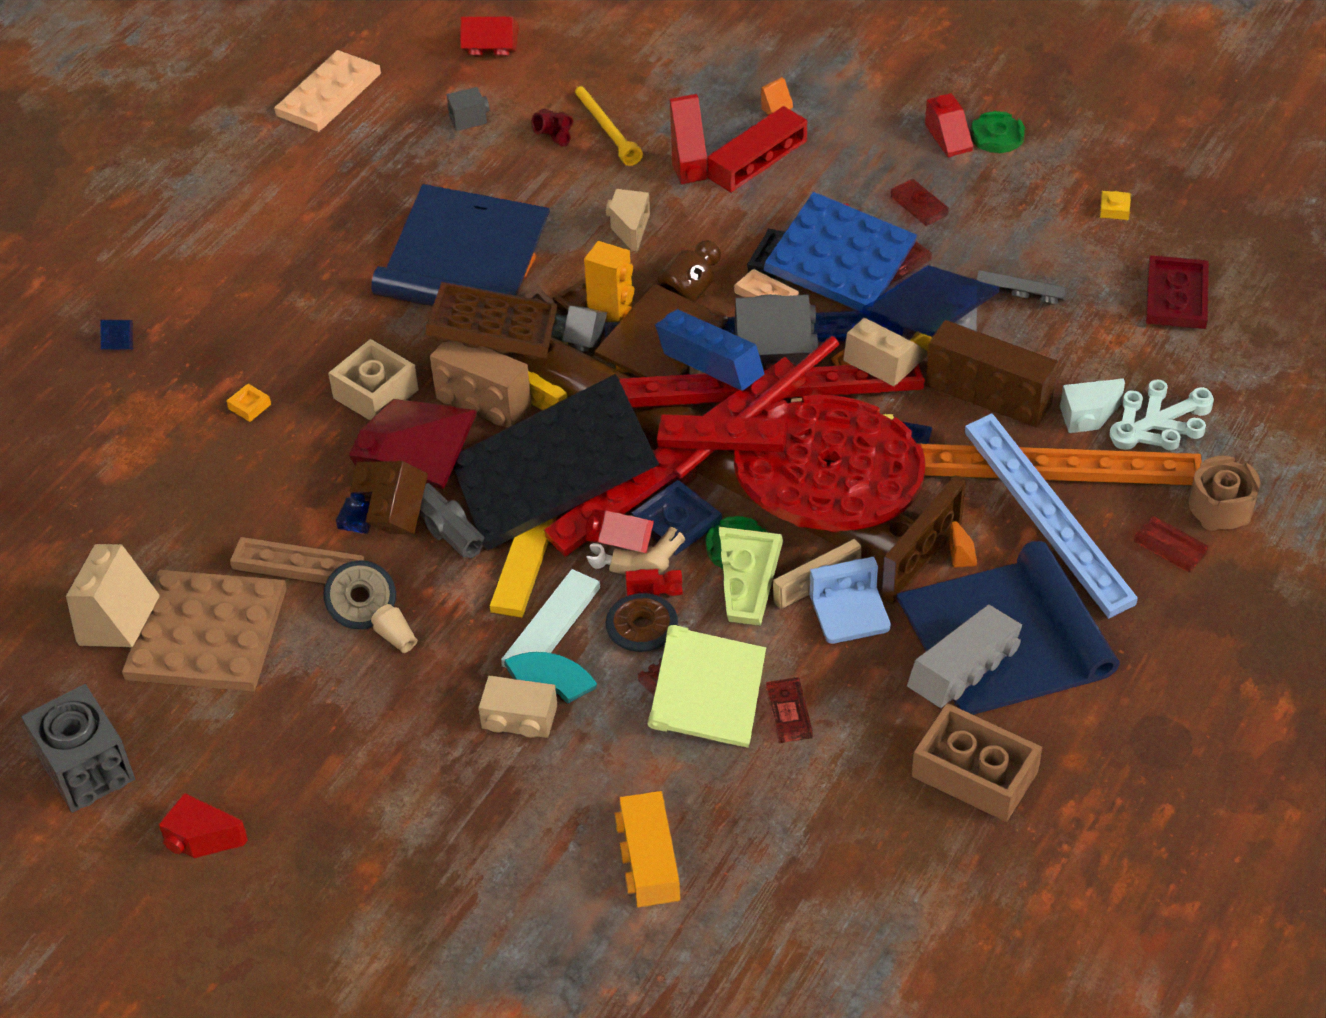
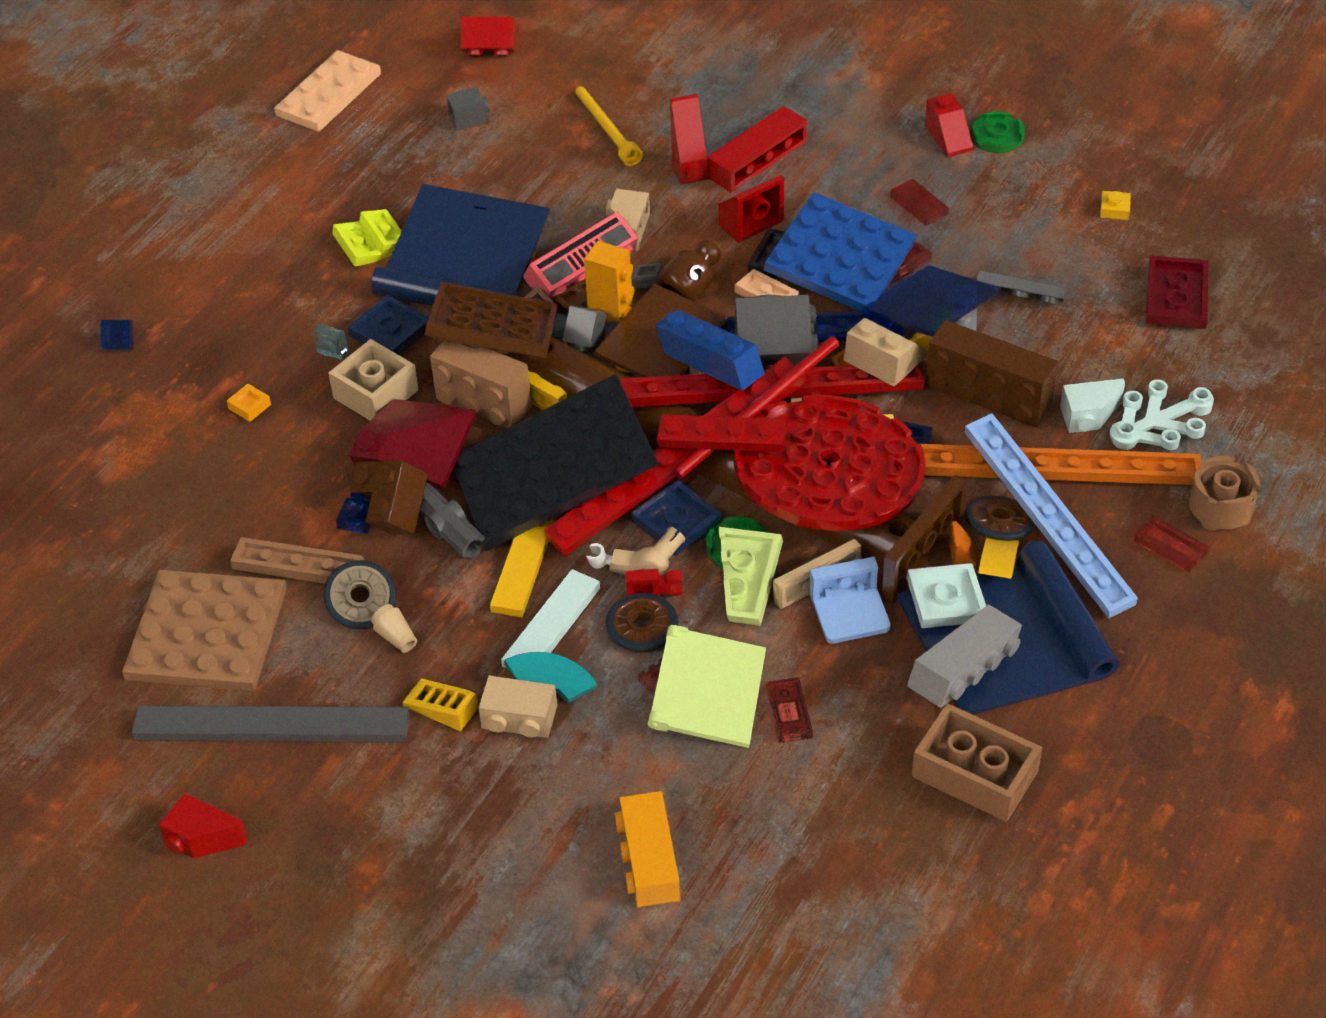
dark grey brick [21,684,135,813] -> none
tan slope [66,544,160,647] -> none
dark red plate [531,109,574,147] -> none
slope [585,509,654,553] -> none
orange slope [761,77,793,115] -> none
none -> dark grey tile [132,706,410,742]
none -> clear light blue plate [313,324,349,360]
none -> neon yellow slope [332,209,402,266]
none -> dark blue plate [347,295,429,355]
none -> yellow slope [403,678,479,732]
none -> brick [523,211,638,299]
none -> dark grey tile [631,263,664,289]
none -> red slope [718,175,785,243]
none -> light aqua plate [906,563,986,628]
none -> reddish brown wheel [965,496,1035,541]
none -> yellow slope [979,537,1019,579]

